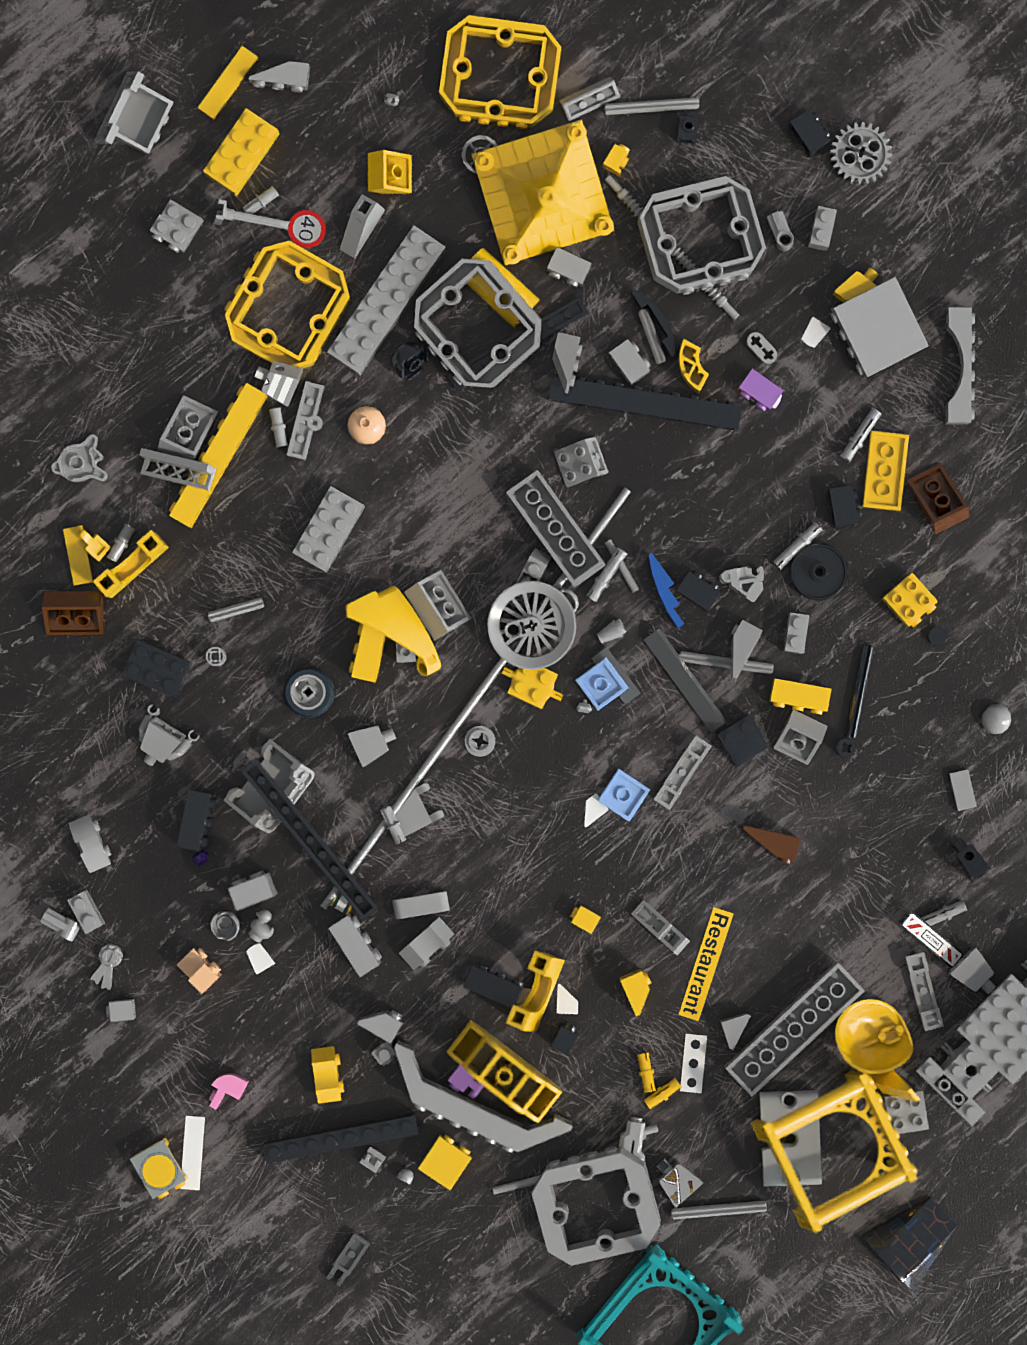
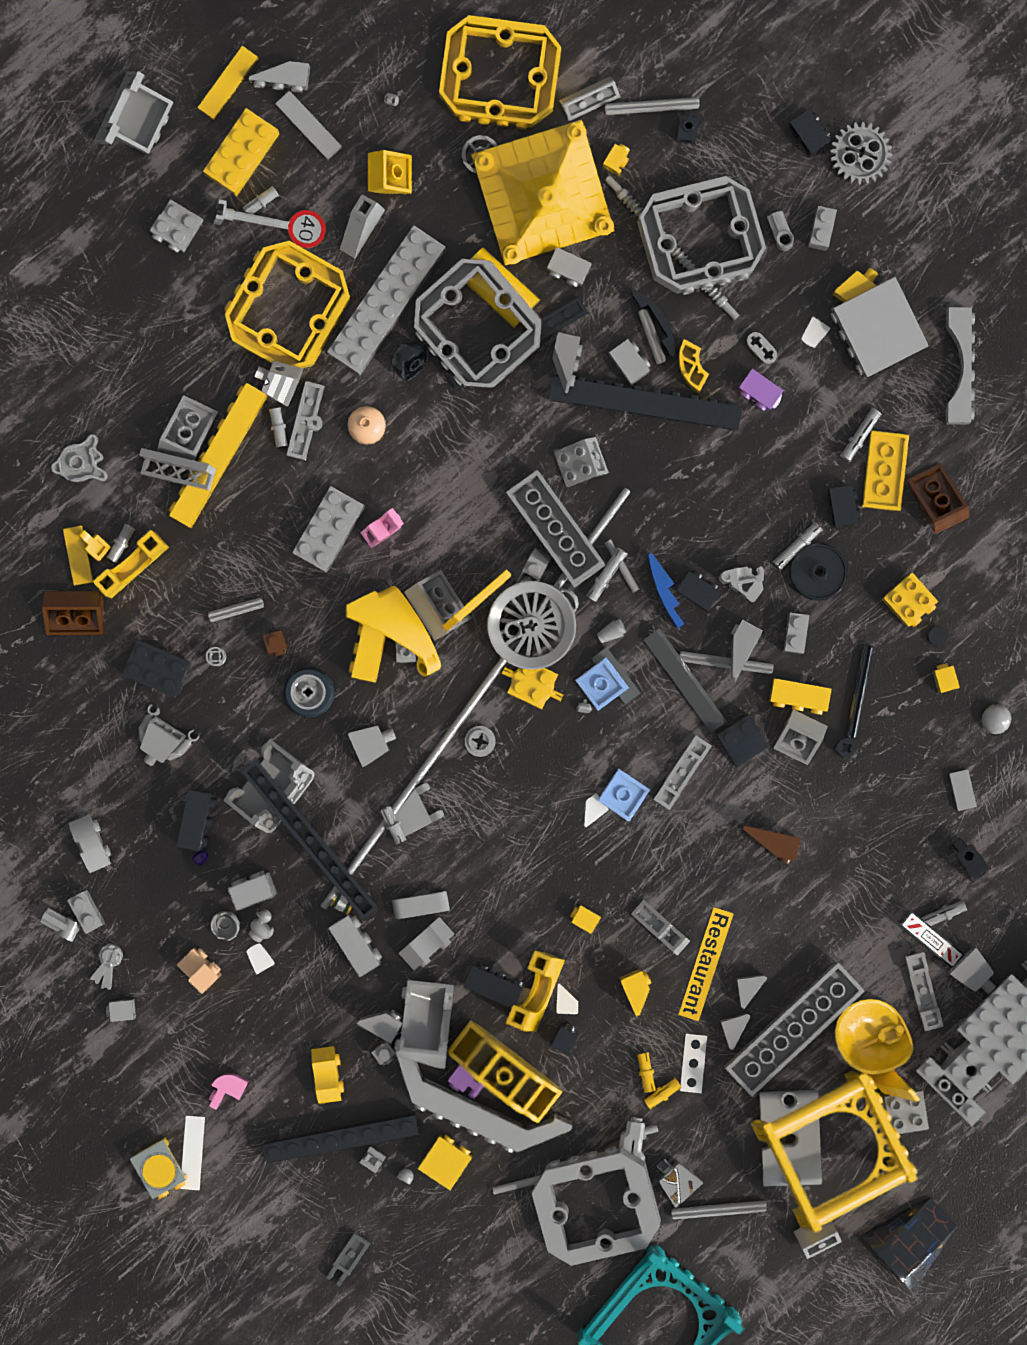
none -> reddish brown brick [263,630,288,657]
none -> light grey tile [276,91,342,160]
none -> bright pink brick [361,508,403,548]
none -> light grey windscreen [395,980,454,1069]
none -> yellow tile [442,570,511,631]
none -> light grey slope [736,974,767,1009]
none -> light grey brick [794,1220,842,1259]
none -> yellow brick [932,663,960,693]

